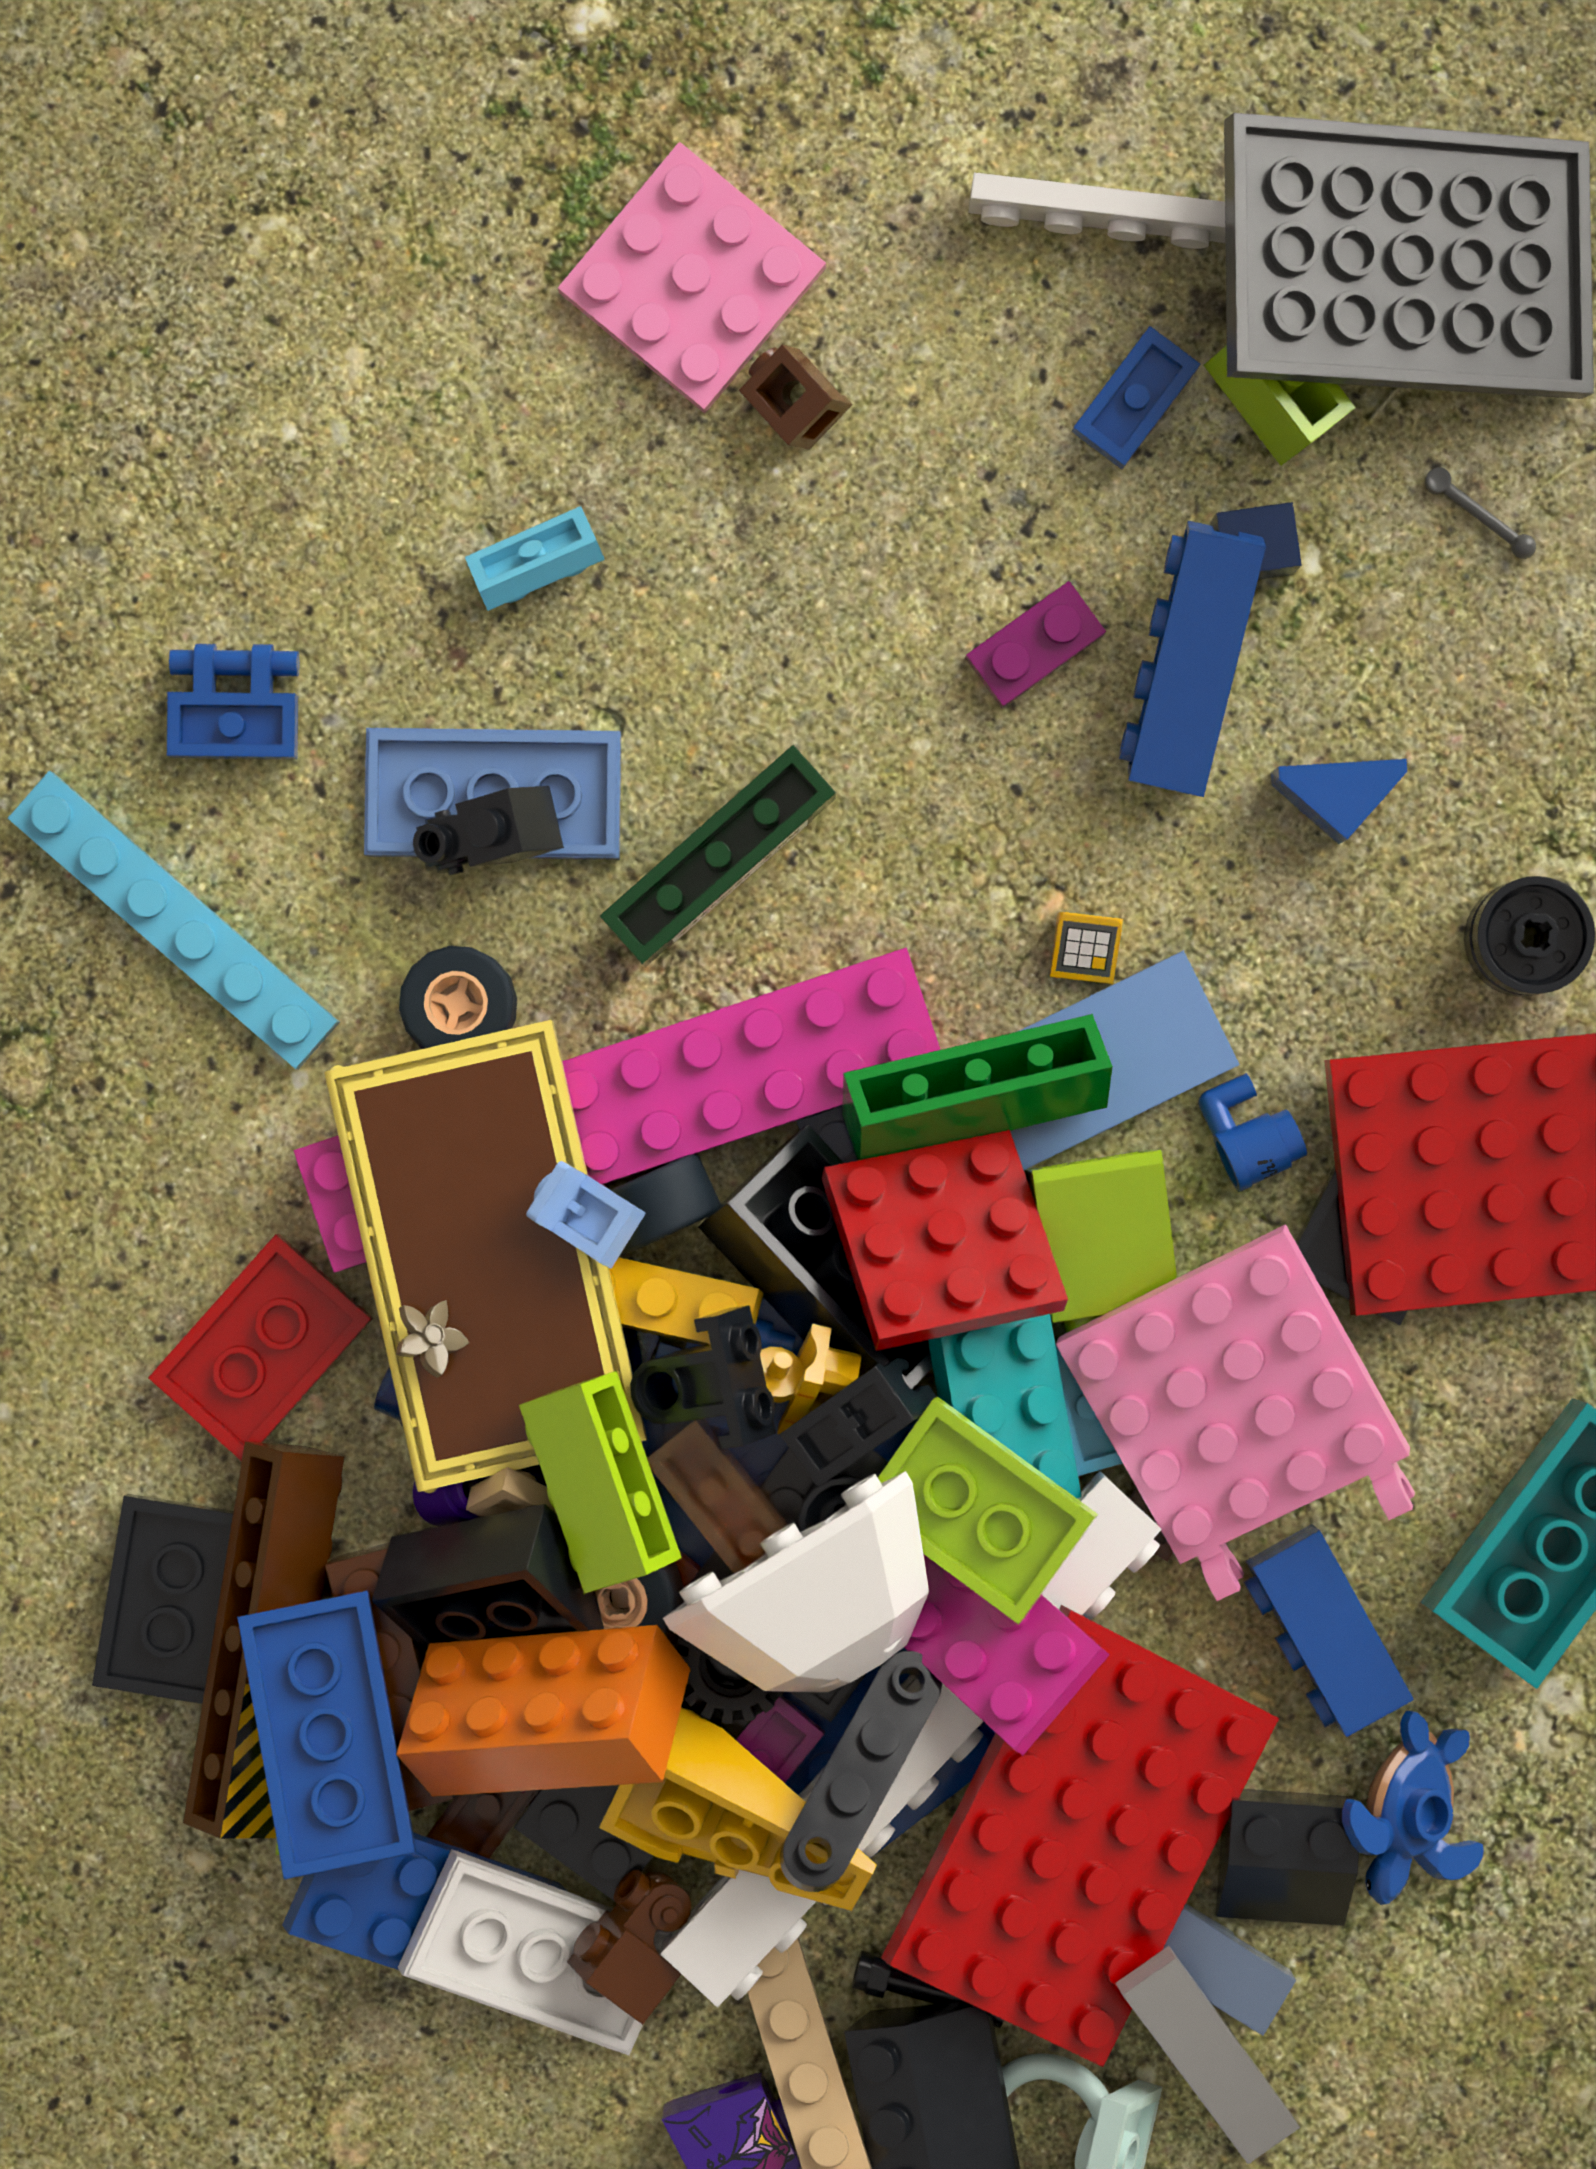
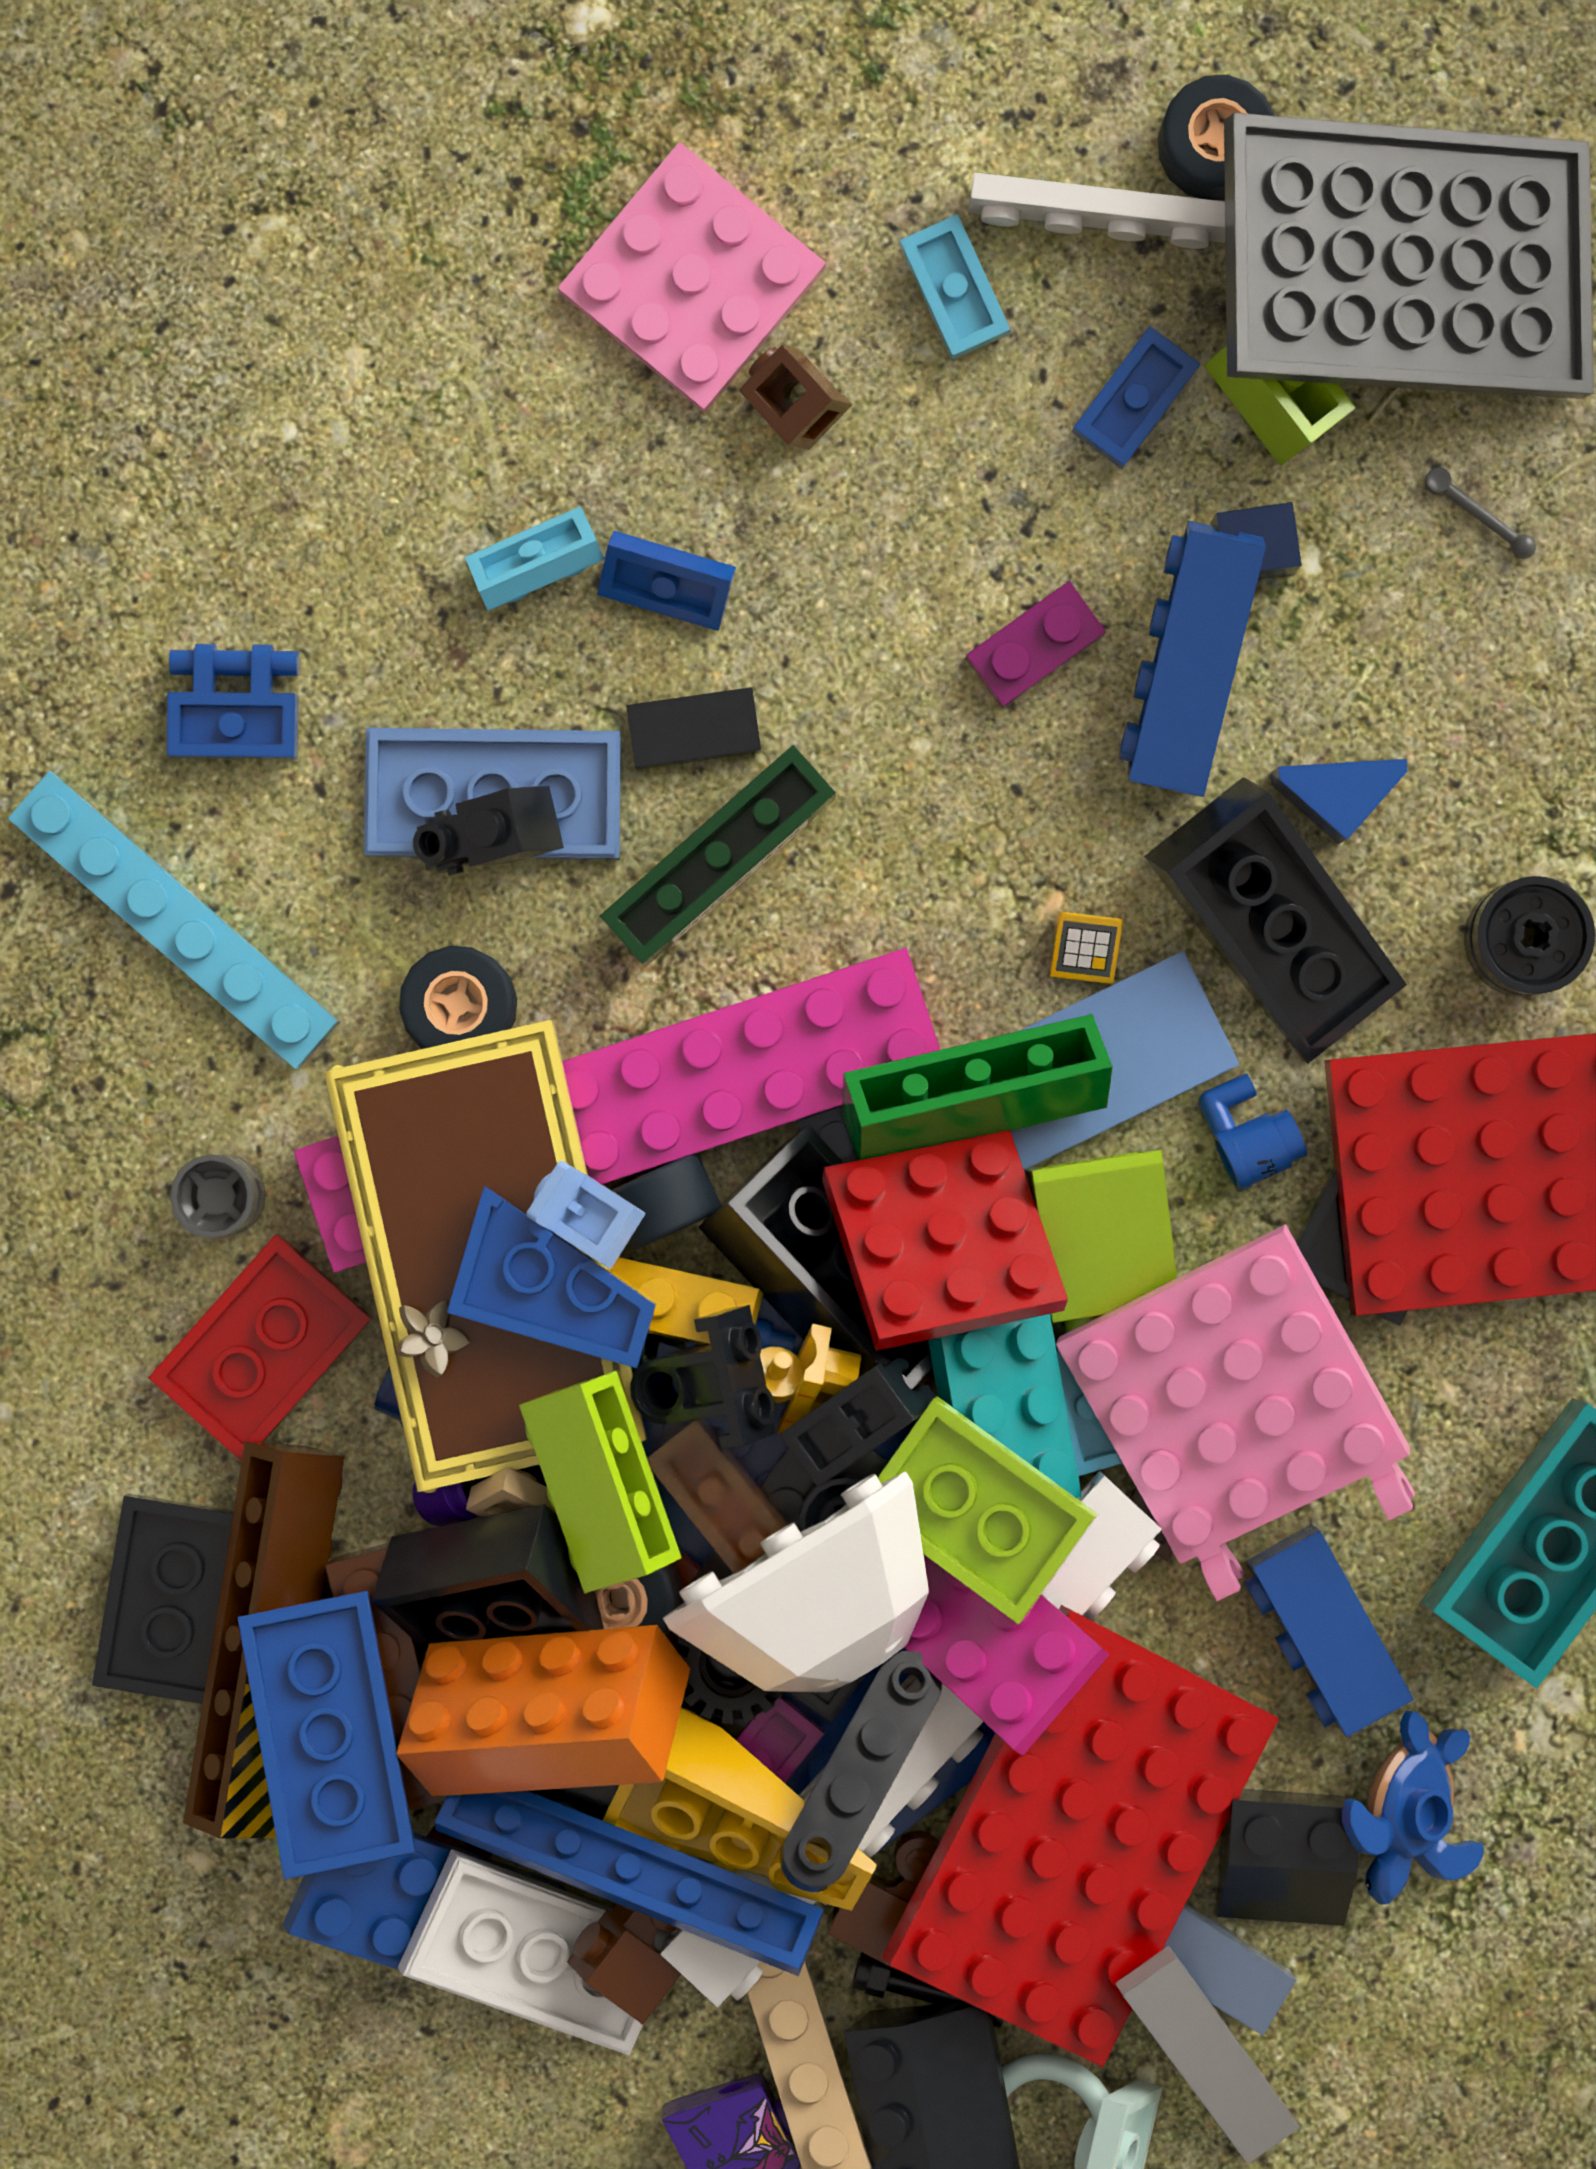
none -> dark grey wheel [170,1154,266,1239]
none -> blue plate [434,1791,823,1976]
none -> blue wing [447,1186,656,1368]
none -> blue plate [597,531,736,631]
none -> black tile [626,687,761,770]
none -> reddish brown brick [827,1830,939,1969]
none -> medium azure plate [899,214,1011,361]
none -> black slope [1144,777,1407,1064]
none -> black wheel [1158,74,1275,200]

